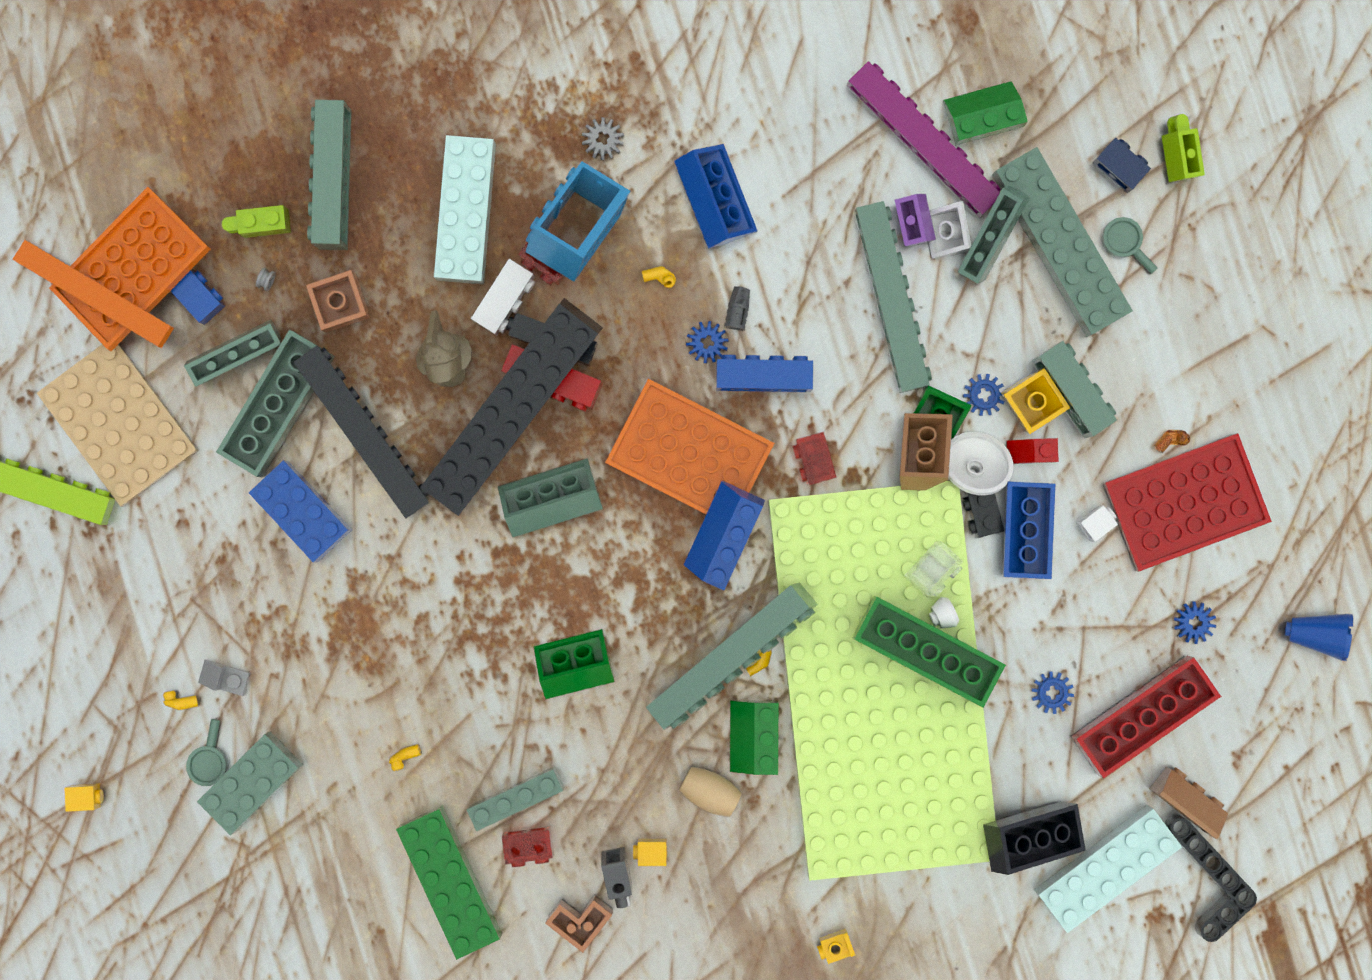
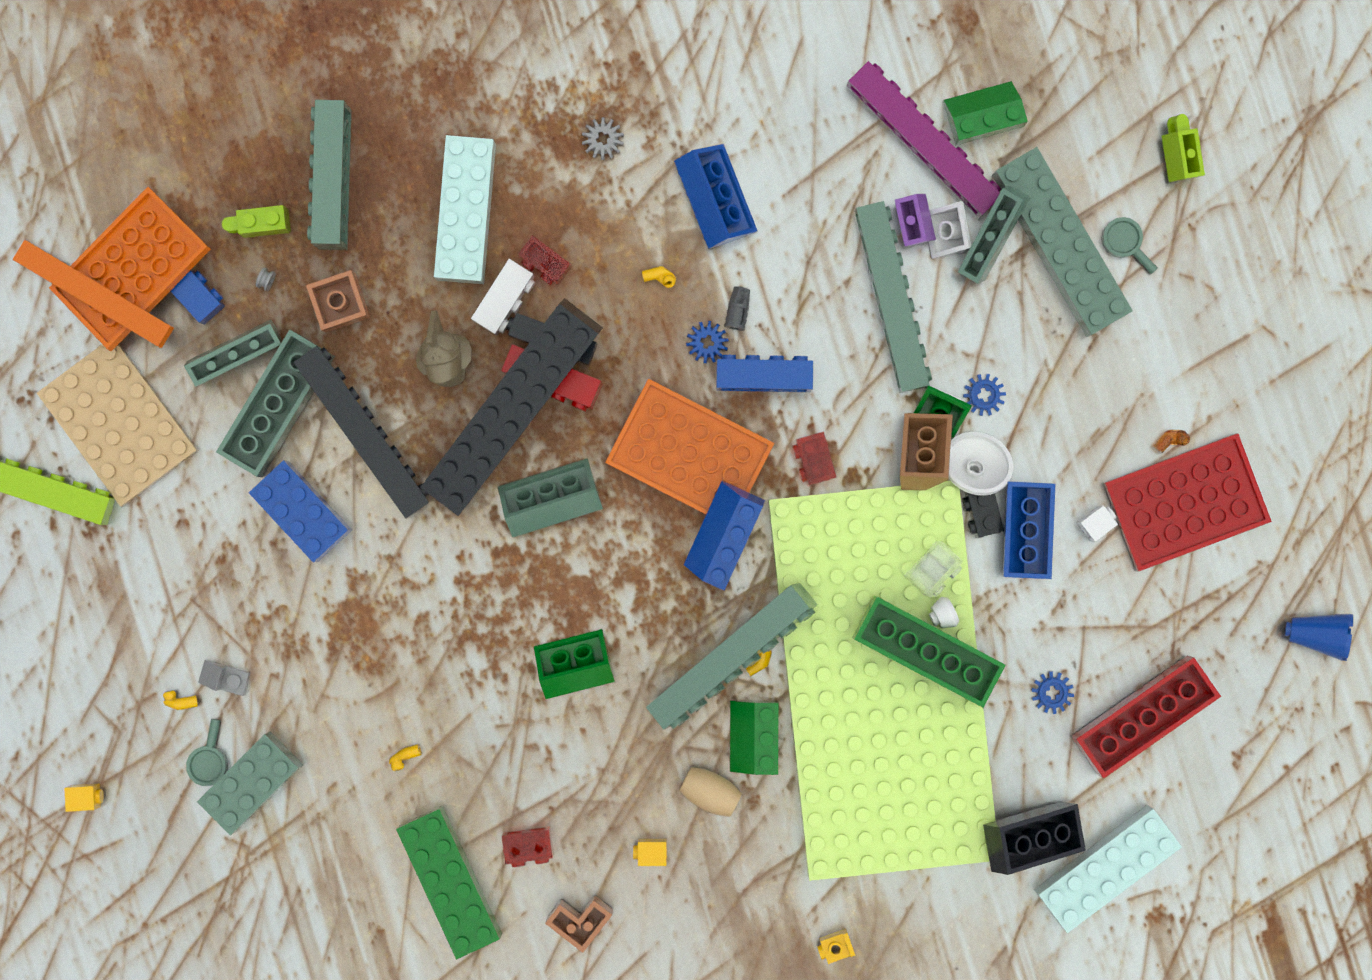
sand green brick [466,766,565,831] -> none
dark azure hose [525,161,631,282] -> none
dark grey torso [601,847,632,908] -> none
yellow slope [1001,368,1070,434] -> none
red slope [1006,438,1059,464] -> none
sand green brick [1032,341,1117,438] -> none
dark blue brick [1092,137,1151,194] -> none
medium nougat slope [1149,767,1228,839] -> none
black beam [1165,814,1257,942] -> none
blue gear [1174,601,1216,644] -> none

